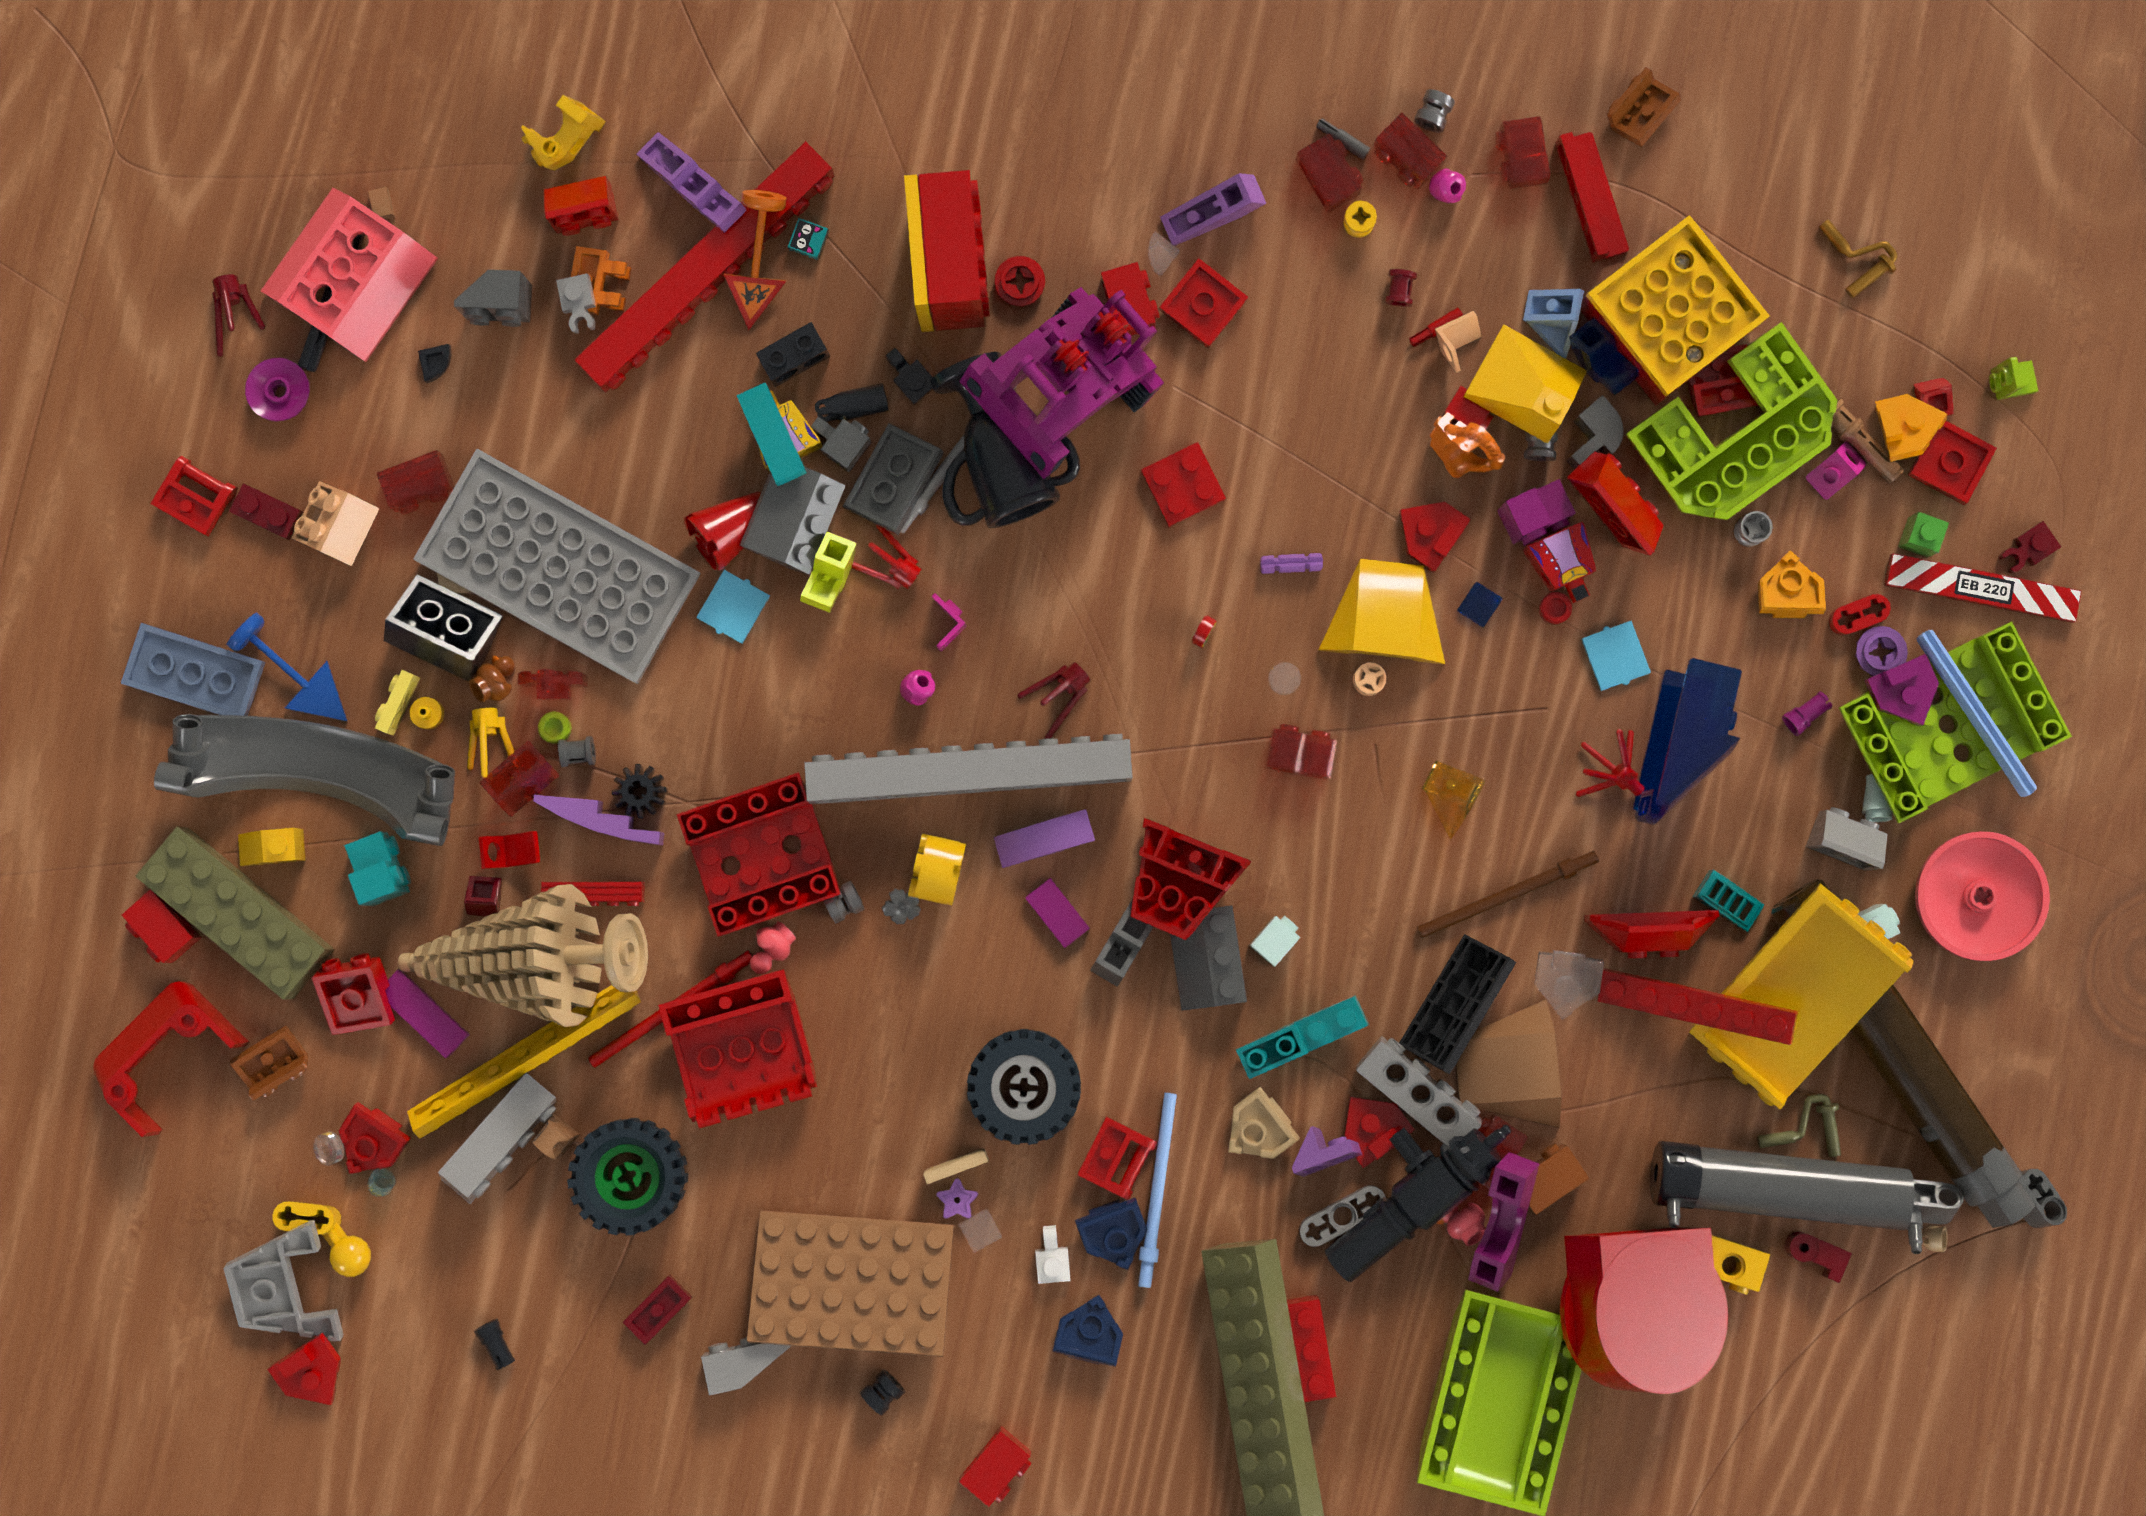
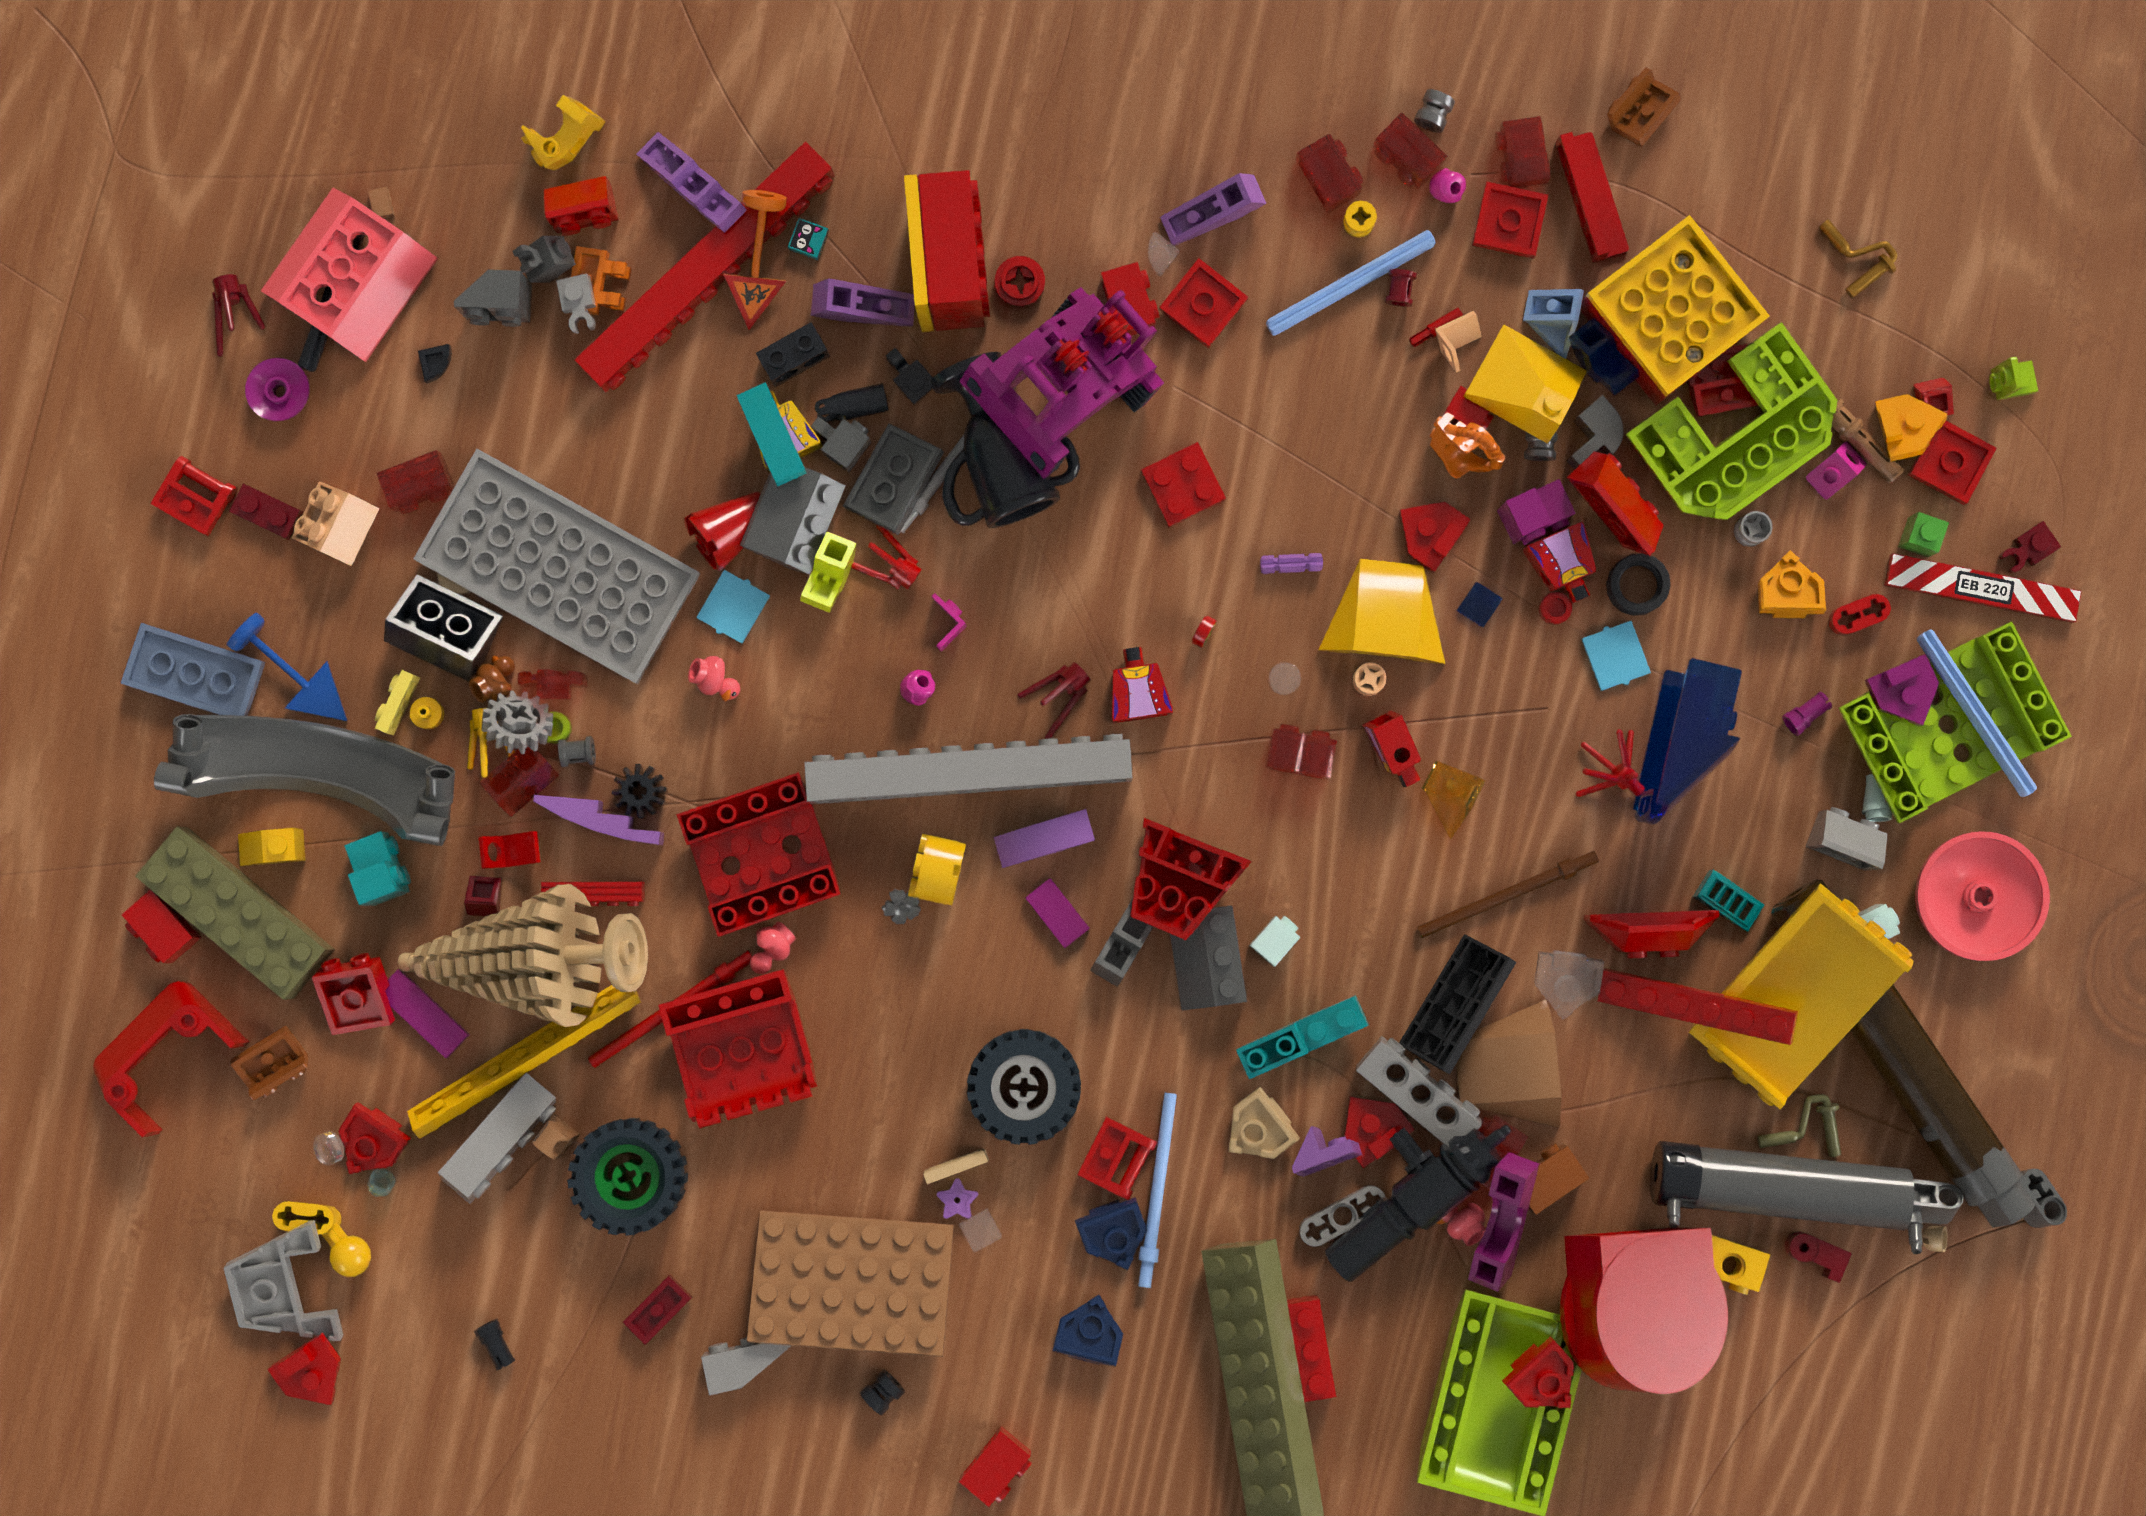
flat silver wheel [824,881,865,924] -> none
white plate [1035,1225,1071,1284] -> none
dark grey pin [1316,118,1371,160] -> none
medium lavender gear [1855,626,1908,676] -> none
none -> light grey gear [482,691,553,754]
none -> dark grey brick [512,236,576,283]
none -> coral animal [688,656,740,702]
none -> medium lavender slope [811,278,915,327]
none -> torso [1112,647,1173,724]
none -> light blue axle [1266,230,1436,336]
none -> red torso [1362,711,1422,787]
none -> red plate [1472,181,1549,259]
none -> red plate [1502,1336,1574,1408]
none -> black tyre [1606,553,1671,616]

